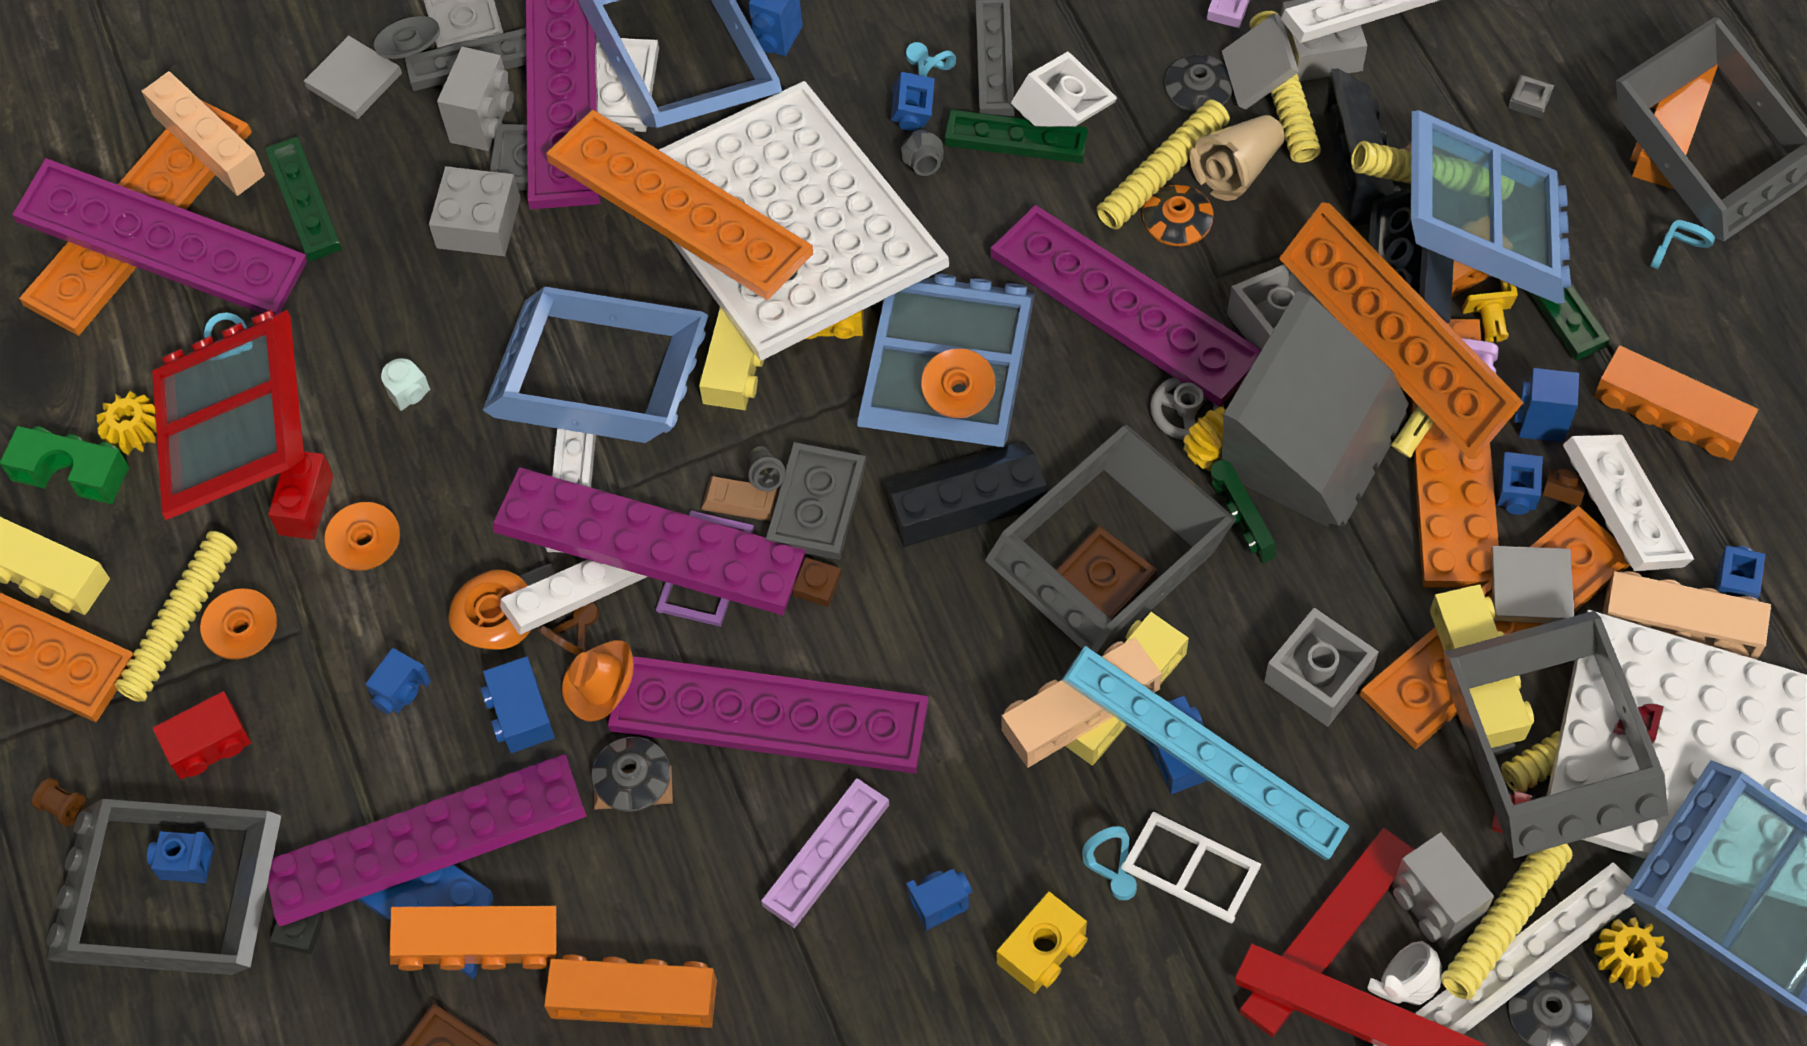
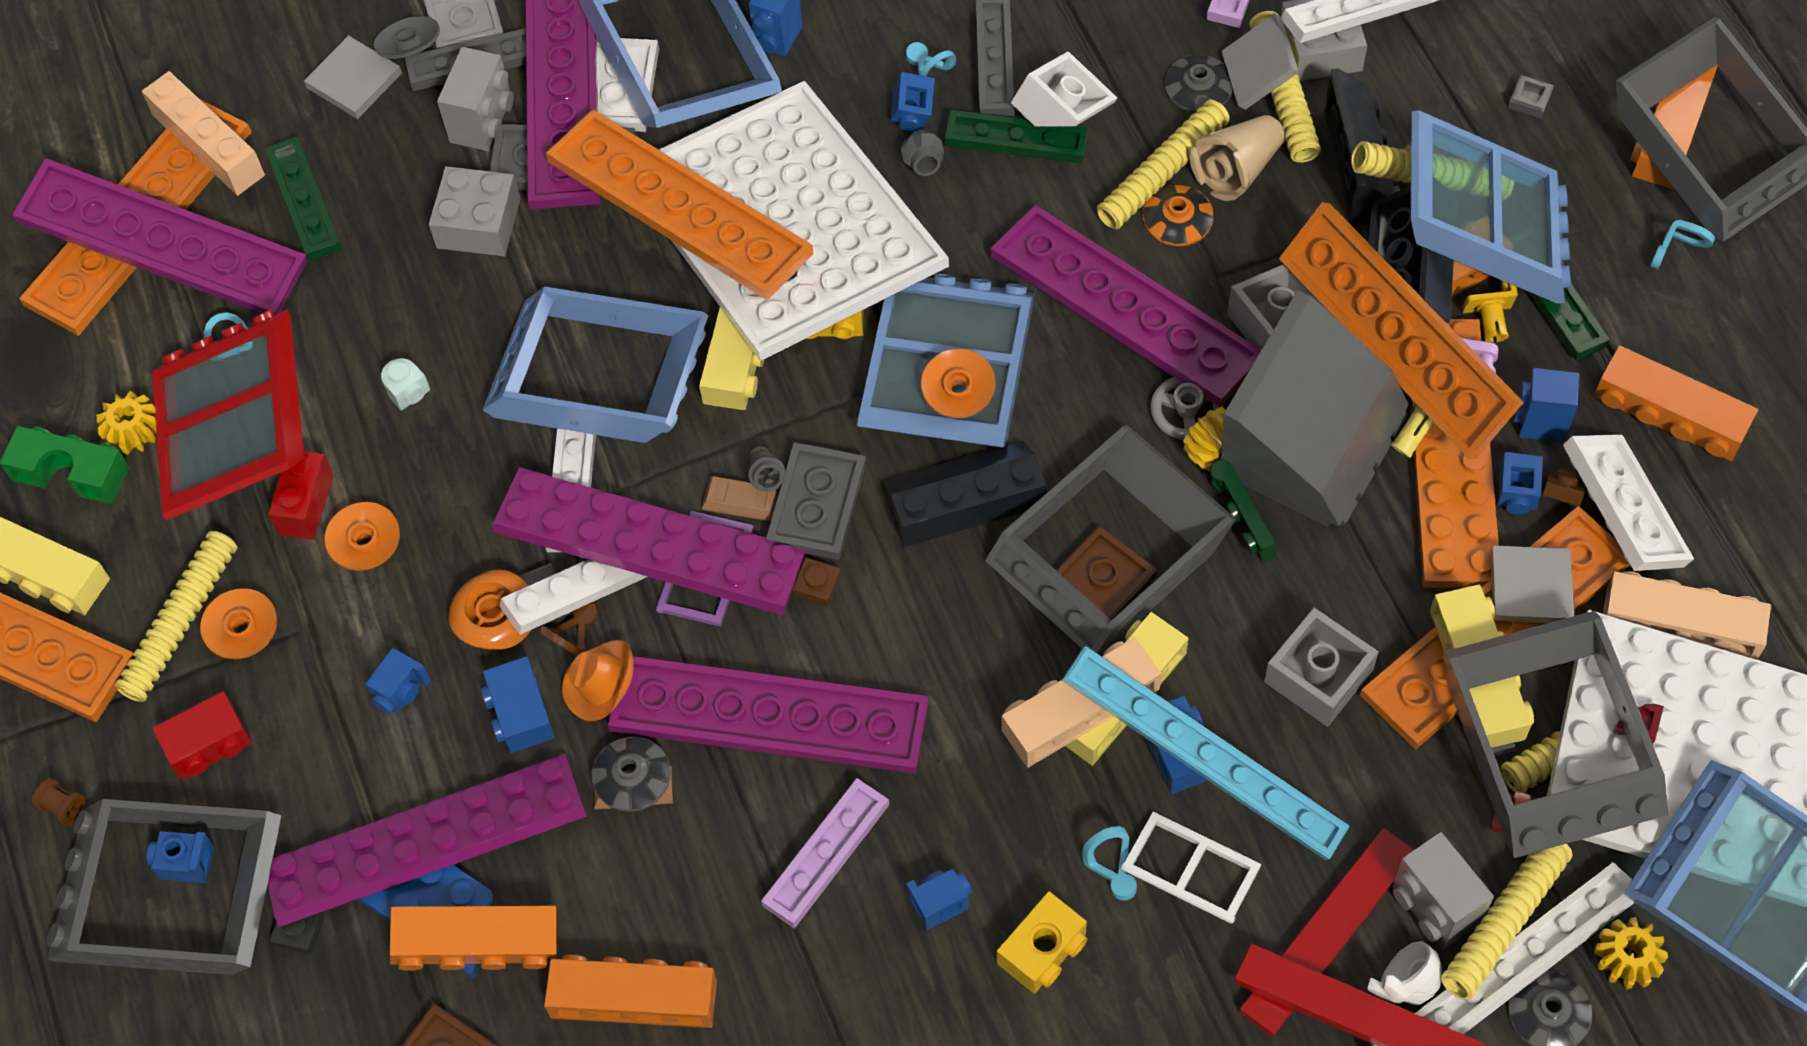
blue brick [1715,546,1765,599] -> none

